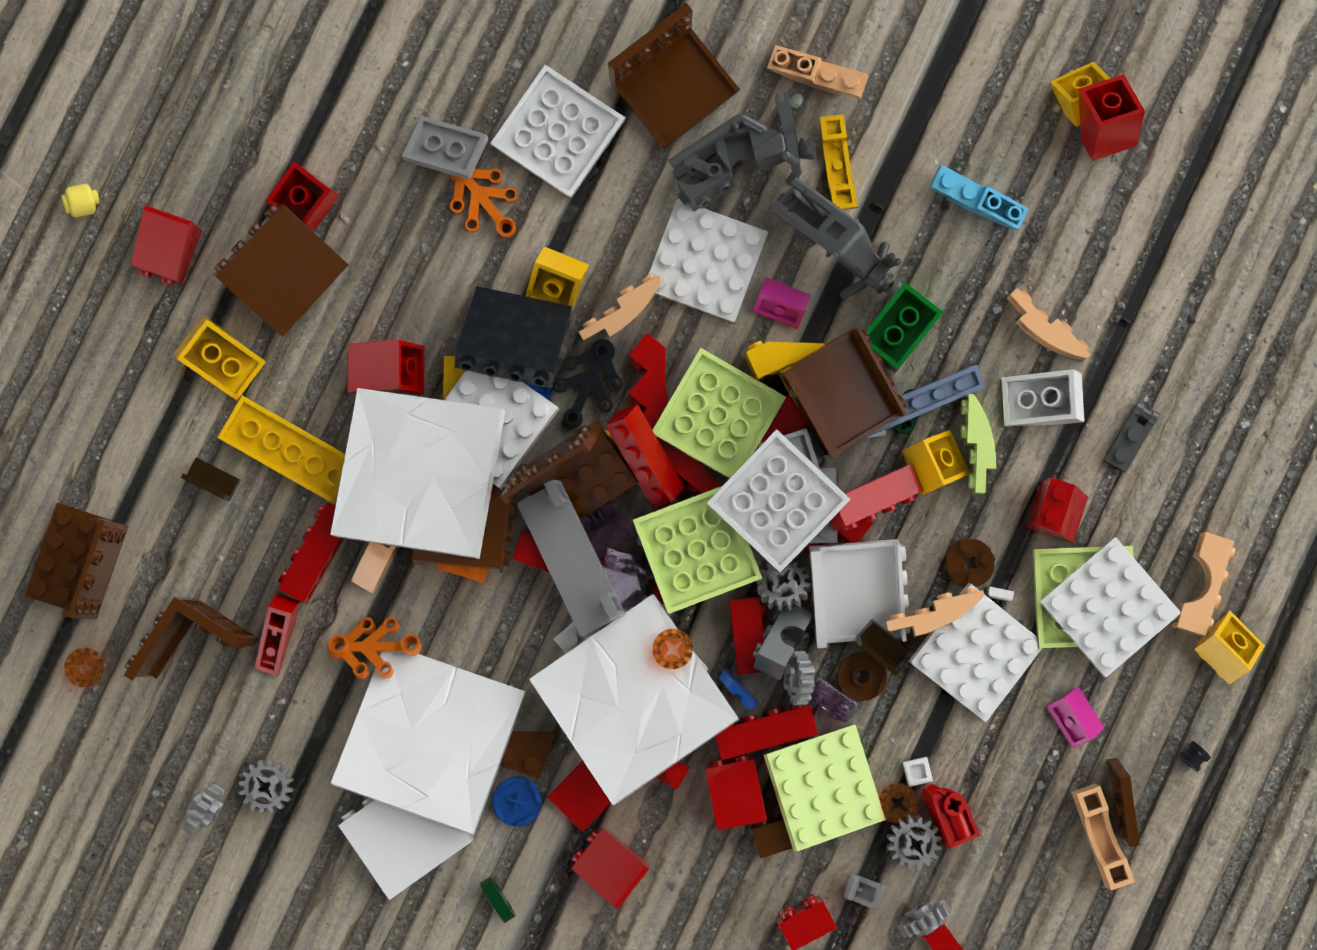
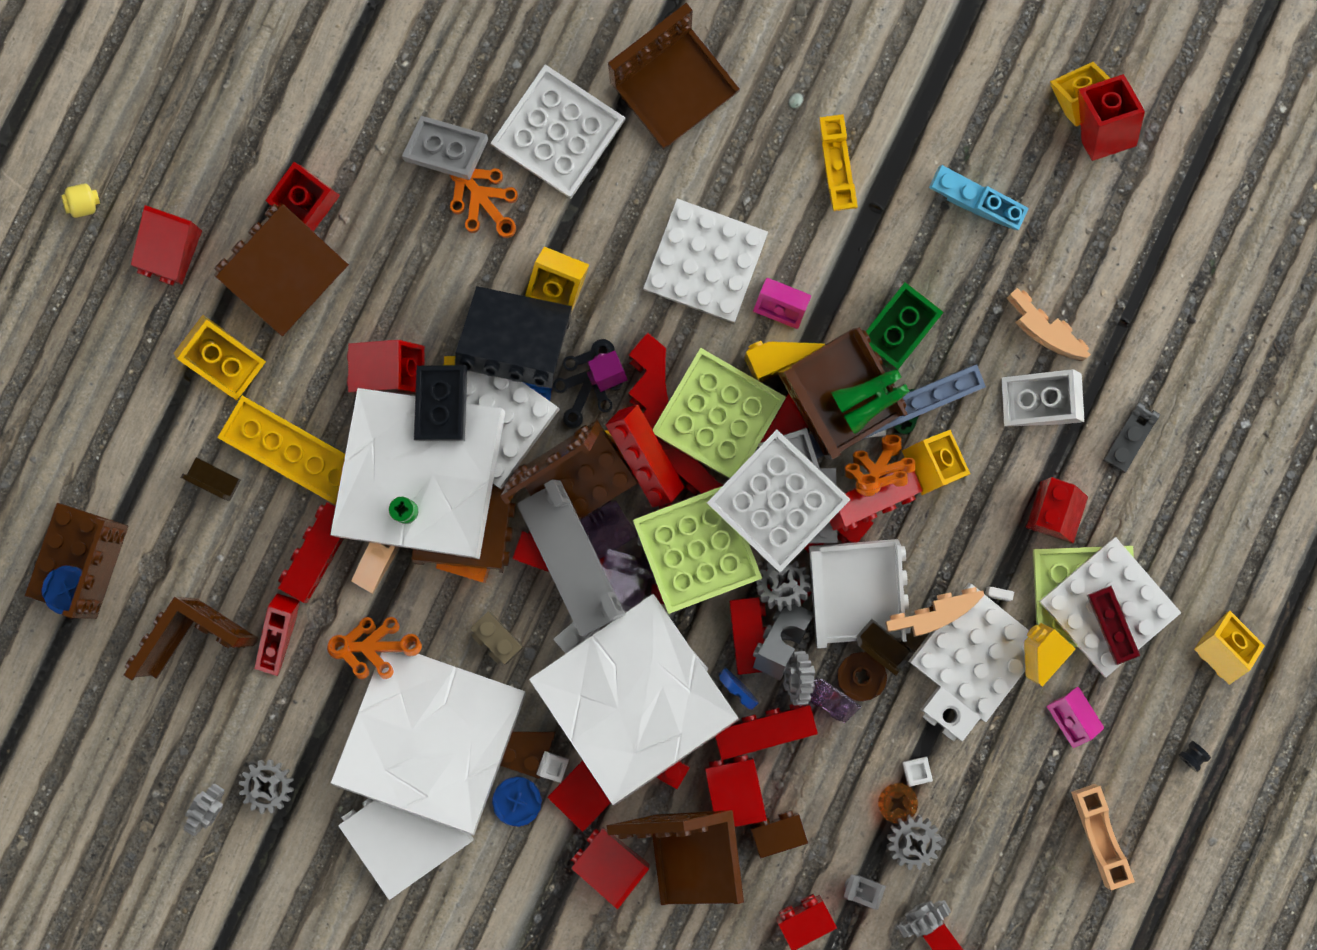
clear orange gear [64,648,105,687] -> none
dark green beam [480,876,516,923] -> none
light nougat slope [579,273,663,340] -> none
clear orange gear [653,629,693,670] -> none
dark grey piece [669,92,817,212] -> none
yellowish green plate [764,724,886,851] -> none
light nougat slope [767,45,869,99] -> none
dark grey piece [771,177,902,299] -> none
red piece [921,784,980,848] -> none
reddish brown plate [945,539,995,588] -> none
yellowish green slope [960,394,996,495] -> none
reddish brown wing [1107,758,1140,847] -> none
light nougat arch [1171,532,1235,636] -> none
none -> blue tile [42,566,83,614]
none -> green wheel [389,496,419,524]
none -> black tile [414,365,468,441]
none -> dark tan brick [470,611,524,665]
none -> white tile [536,751,569,783]
none -> magenta brick [587,350,628,392]
none -> reddish brown bracket [606,810,744,905]
none -> green piece [831,369,910,435]
none -> orange plant [845,434,915,496]
none -> white brick [920,686,981,741]
none -> yellow slope [1024,623,1076,687]
none -> dark red tile [1087,586,1140,665]

